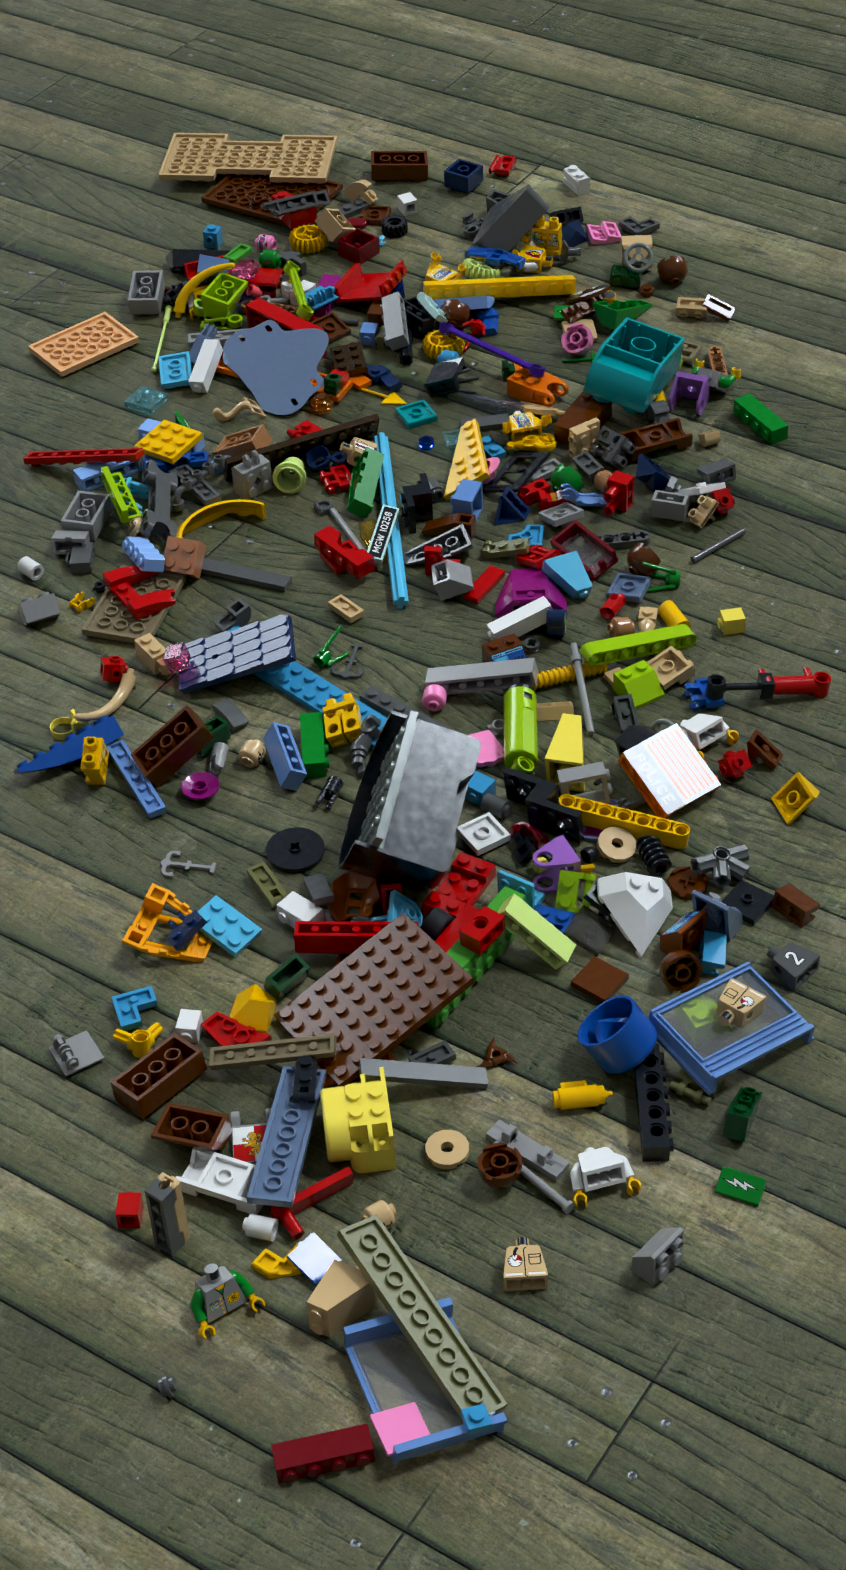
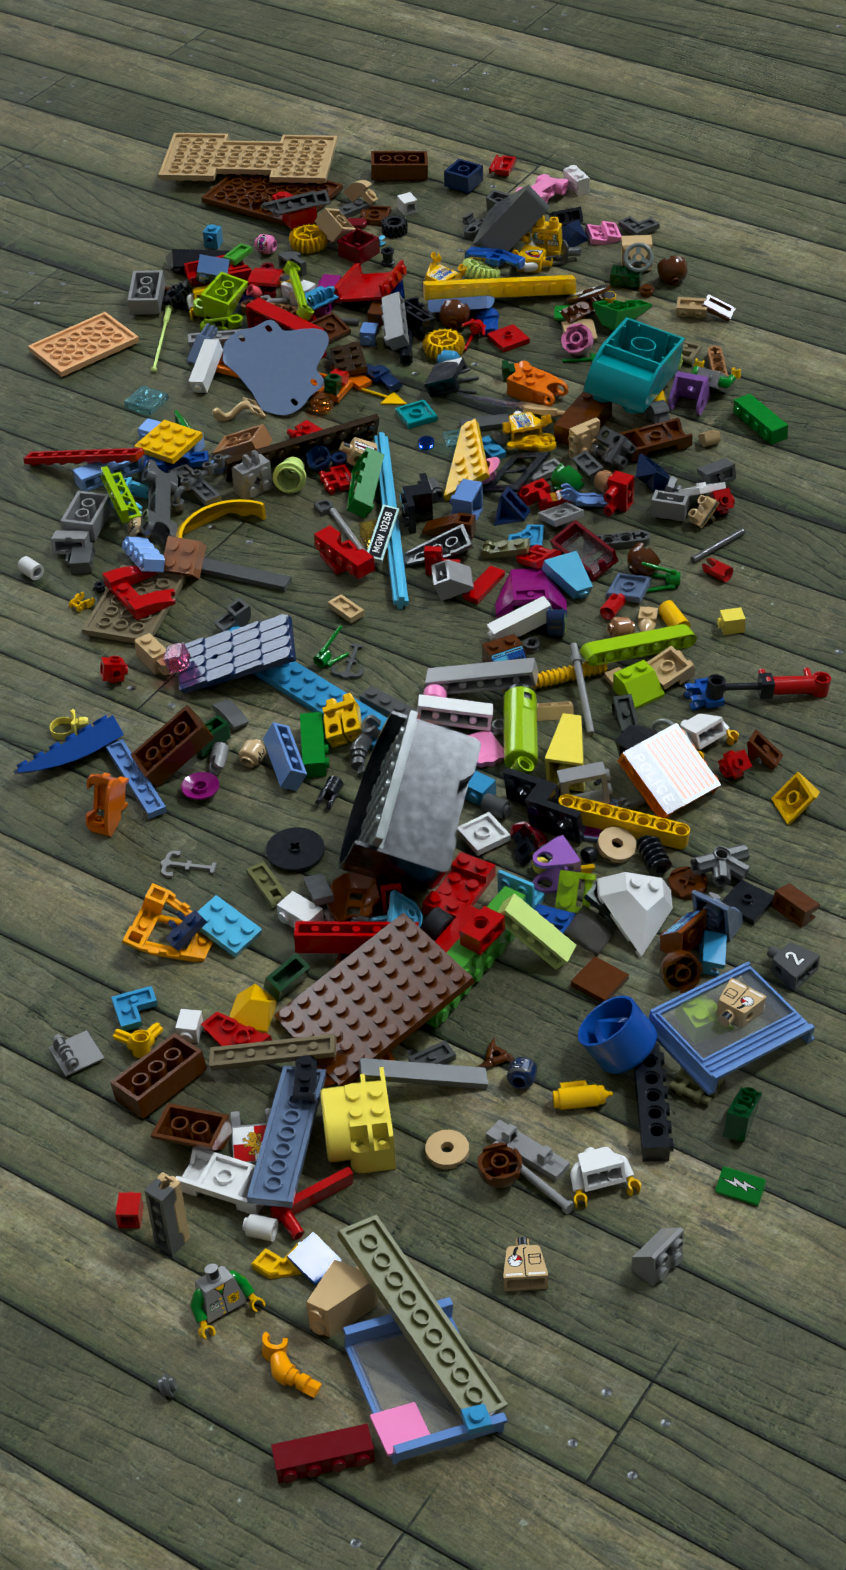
light grey slope [17,592,61,626] -> none
tan animal [74,668,137,721] -> none
yellow hips [80,737,109,785] -> none
medium azure plate [158,351,192,390] -> none
yellow animal [173,262,235,318] -> none
clear pink plate [229,258,259,279] -> none
green head [259,249,282,269] -> none
tan head [362,1200,397,1230] -> none
light aqua hinge [417,292,448,322] -> none
dark purple piece [438,322,546,378] -> none
none -> orange piece [85,773,129,837]
none -> light orange piece [262,1332,322,1398]
none -> black bush [381,247,395,267]
none -> white brick [417,694,493,731]
none -> red plate [487,324,530,352]
none -> dark blue head [507,1057,537,1089]
none -> bright pink piece [516,174,569,203]
none -> red piece [702,558,733,582]

